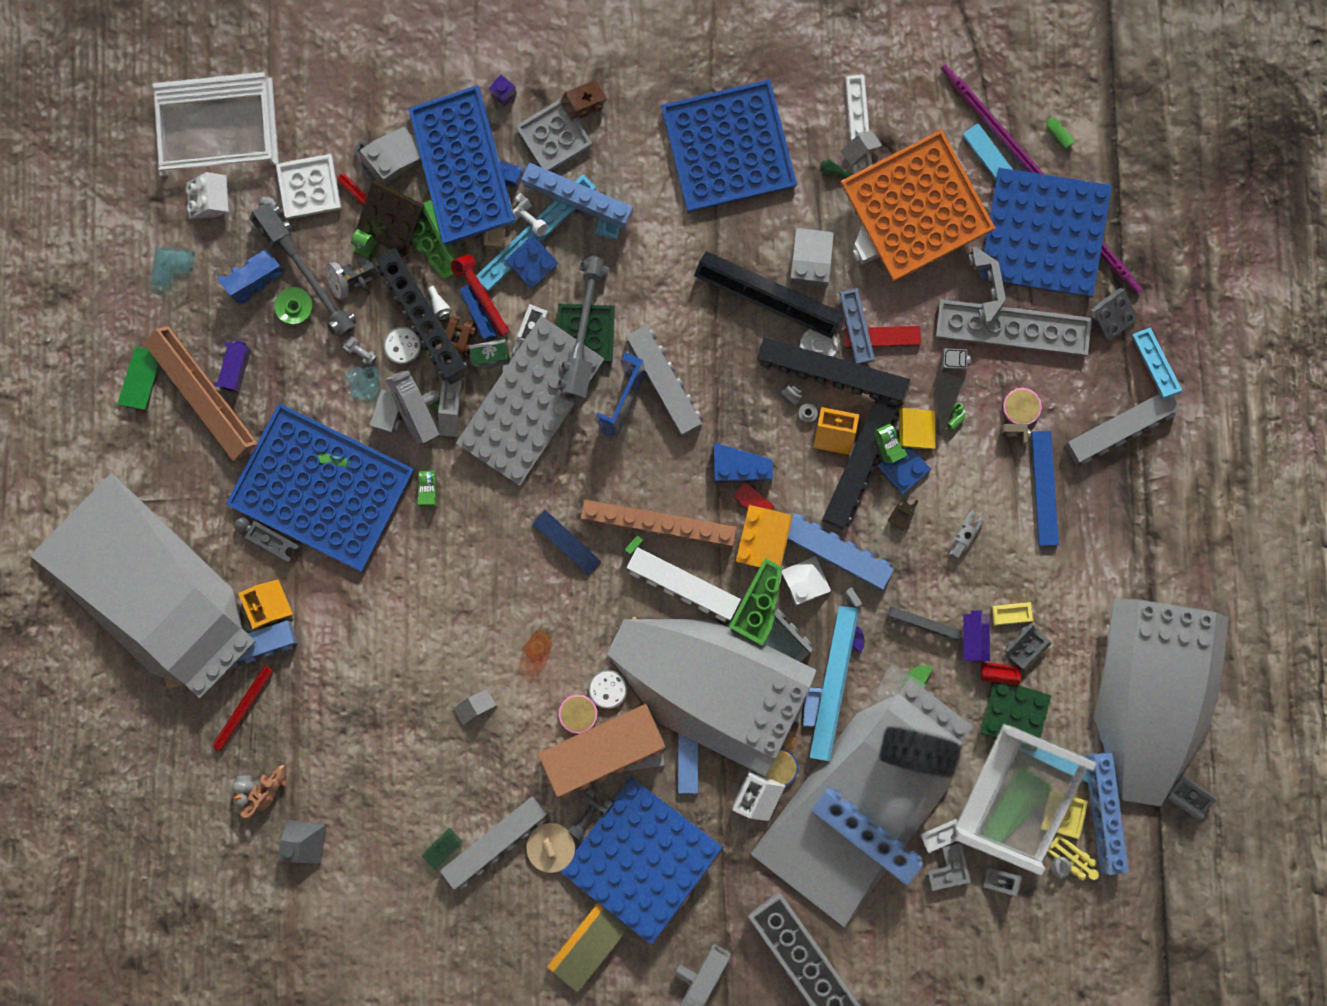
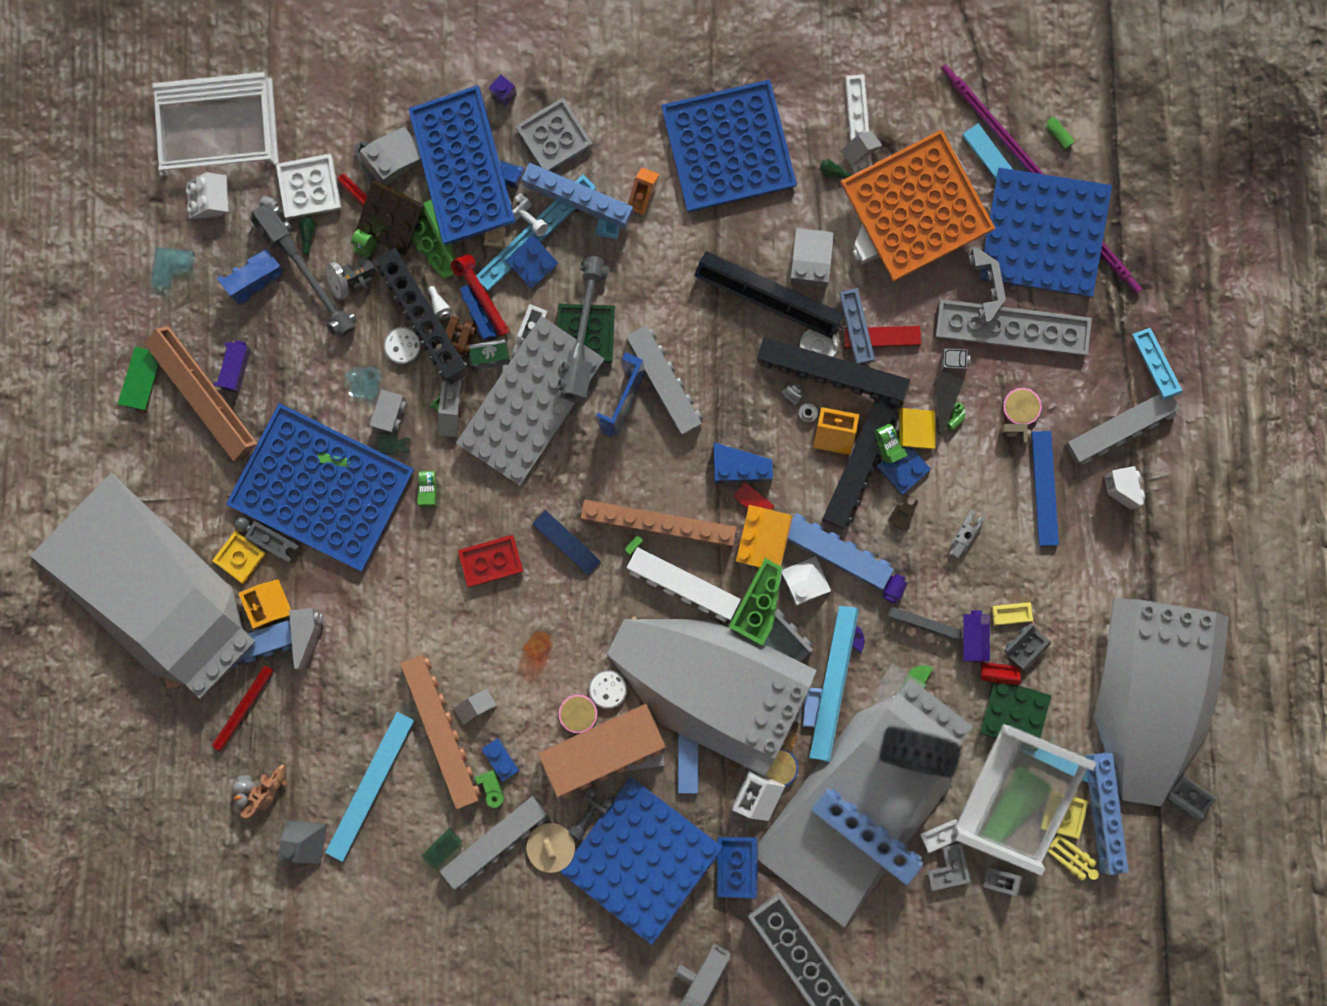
bright green dish [274,287,313,325] -> none
light grey bar [342,336,377,366] -> none
light grey piece [385,371,440,446] -> none
olive slope [547,903,629,993] -> none
reddish brown brick [560,80,607,120] -> none
light grey tile [844,587,862,608] -> none
light grey tile [1050,857,1071,879] -> none
flat silver plate [1090,288,1138,341] -> none
none -> yellow tile [212,531,267,584]
none -> light grey slope [289,608,324,671]
none -> dark green cone [298,218,317,254]
none -> medium azure tile [325,712,415,862]
none -> clear green plate [377,433,411,454]
none -> nougat brick [400,655,482,809]
none -> red plate [458,535,524,588]
none -> bright green leg [475,770,504,808]
none -> blue plate [482,738,519,782]
none -> orange slope [628,167,659,215]
none -> blue plate [717,837,758,898]
none -> dark purple brick [882,574,908,604]
none -> white slope [1104,466,1145,510]

